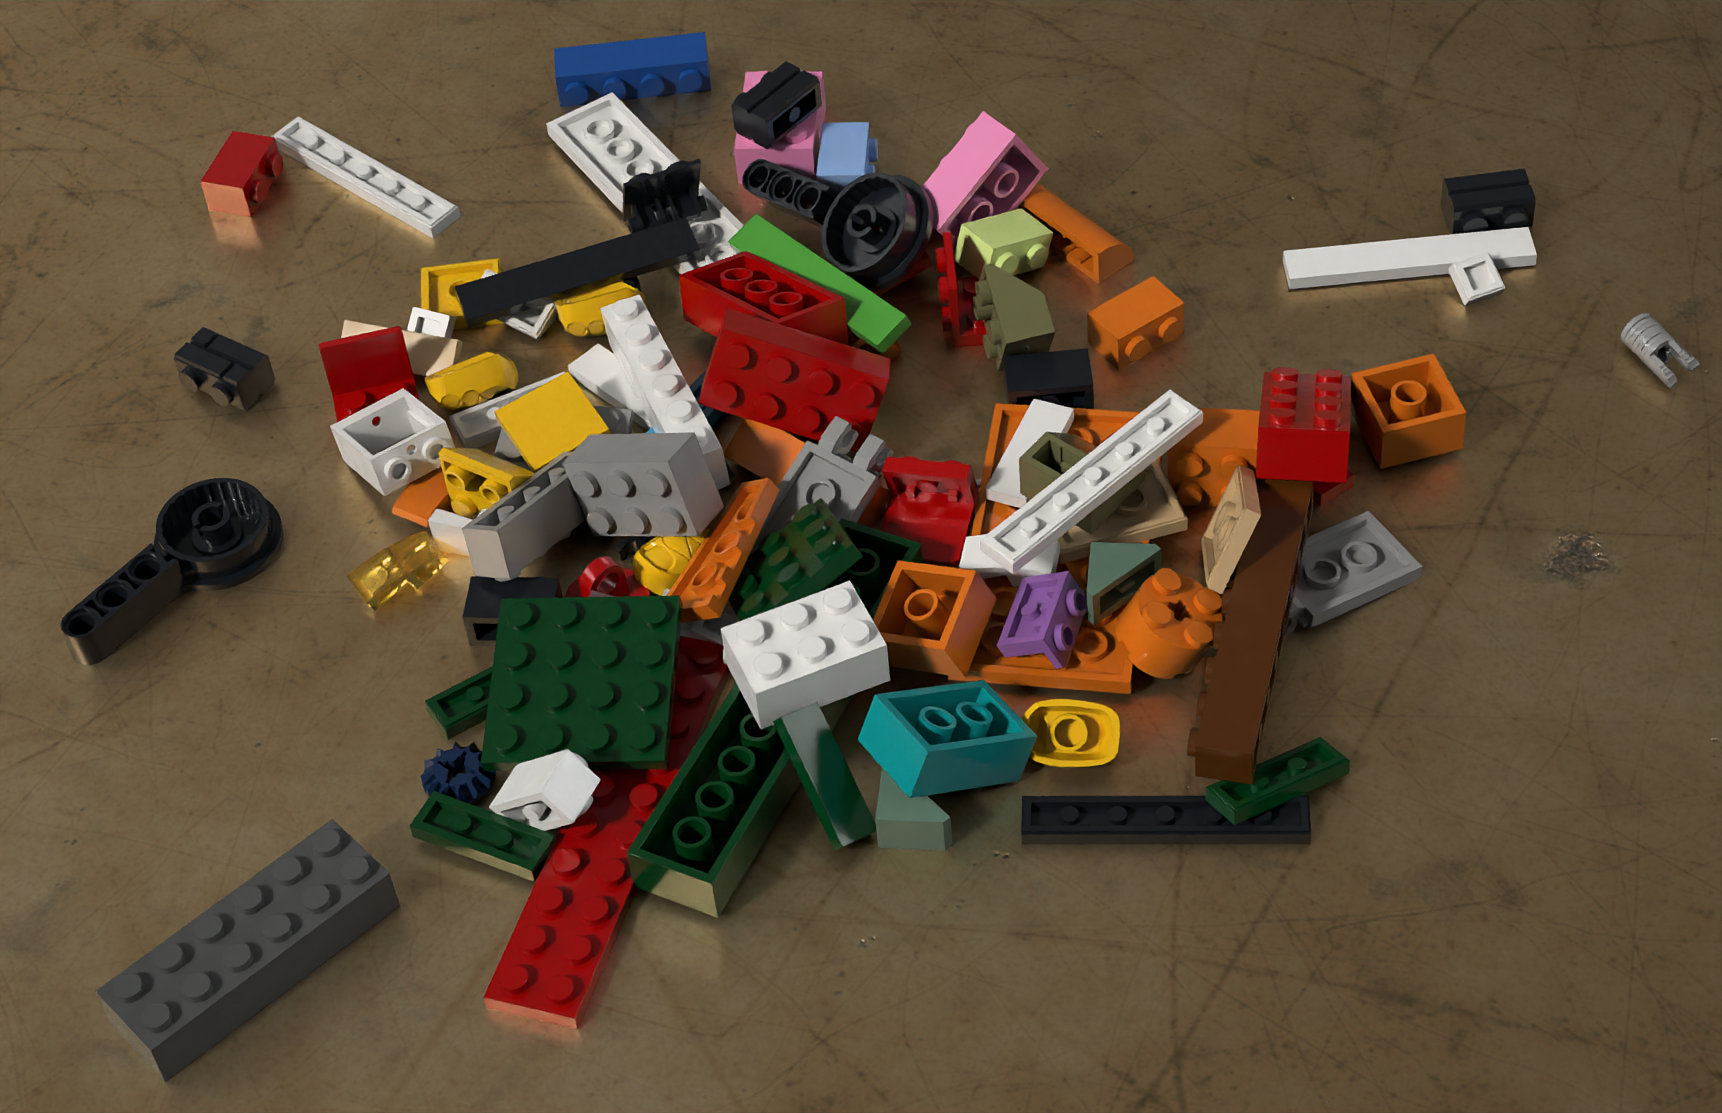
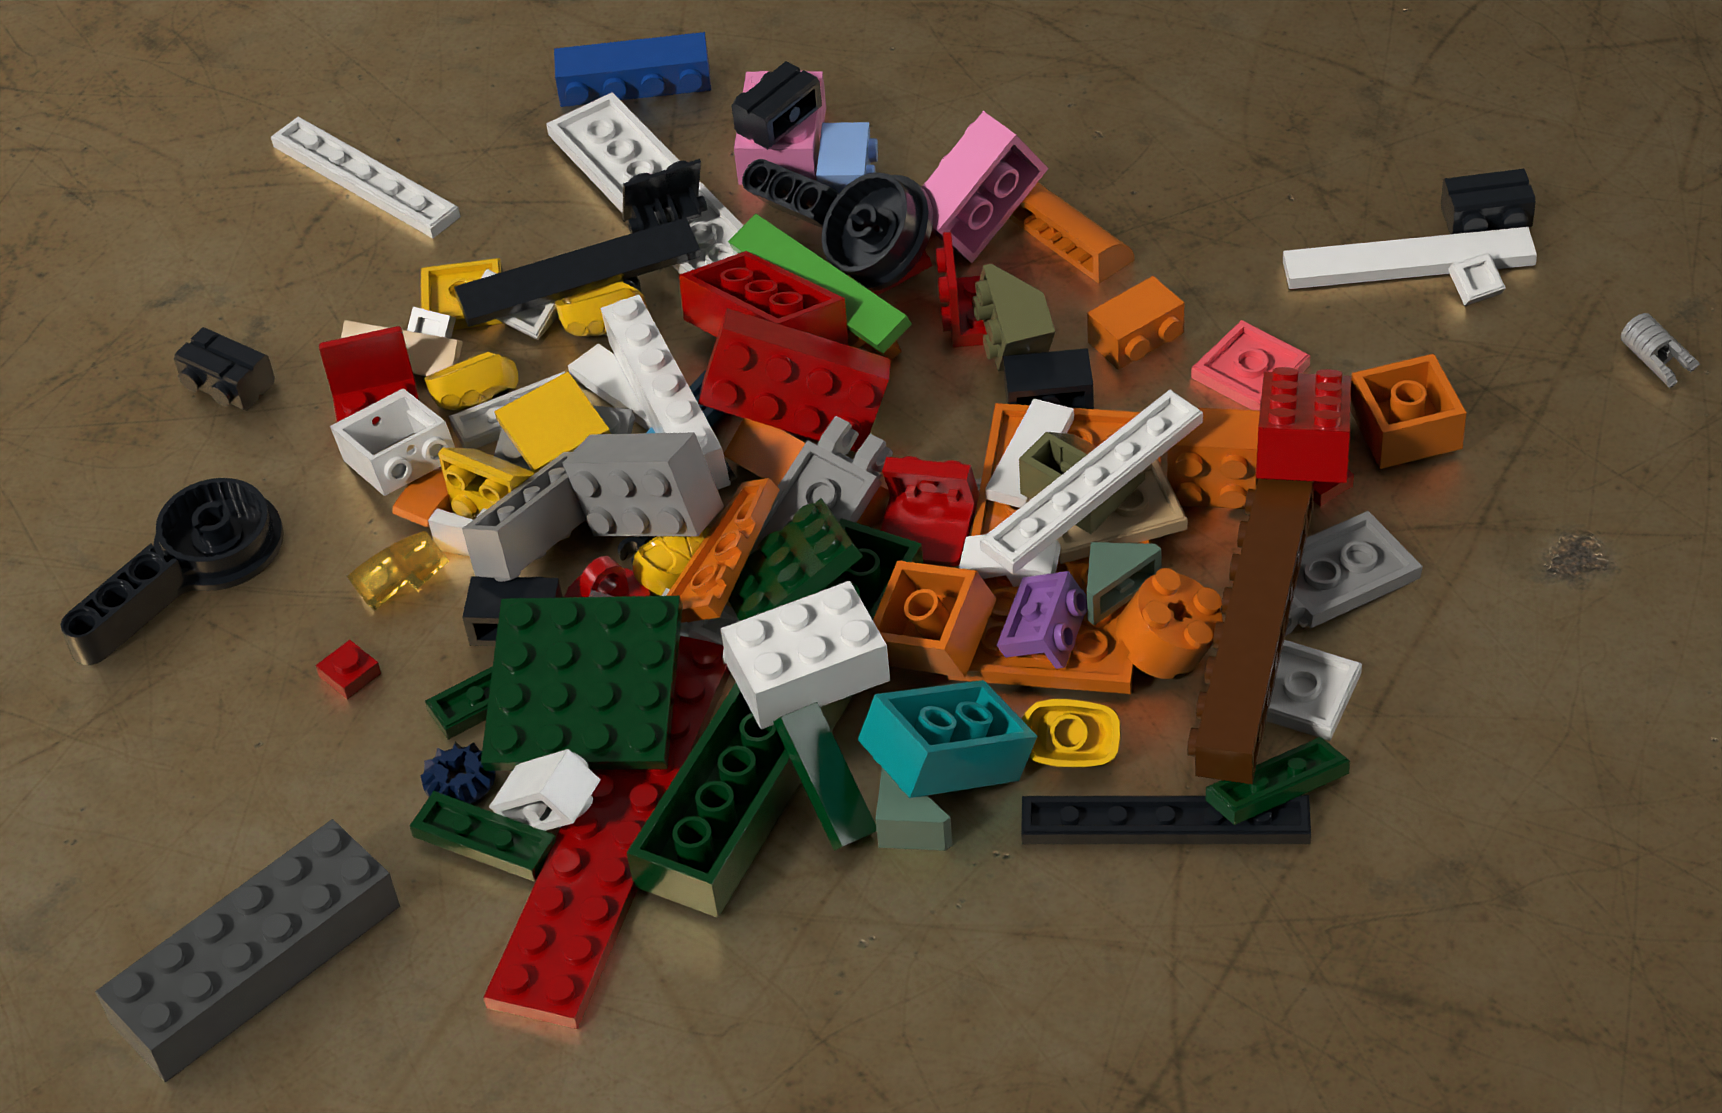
red brick [200,131,283,217] -> none
yellowish green brick [954,208,1053,280] -> none
tan tile [1201,465,1261,594] -> none
none -> red plate [315,640,381,699]
none -> coral tile [1191,320,1310,411]
none -> white tile [1267,640,1362,741]

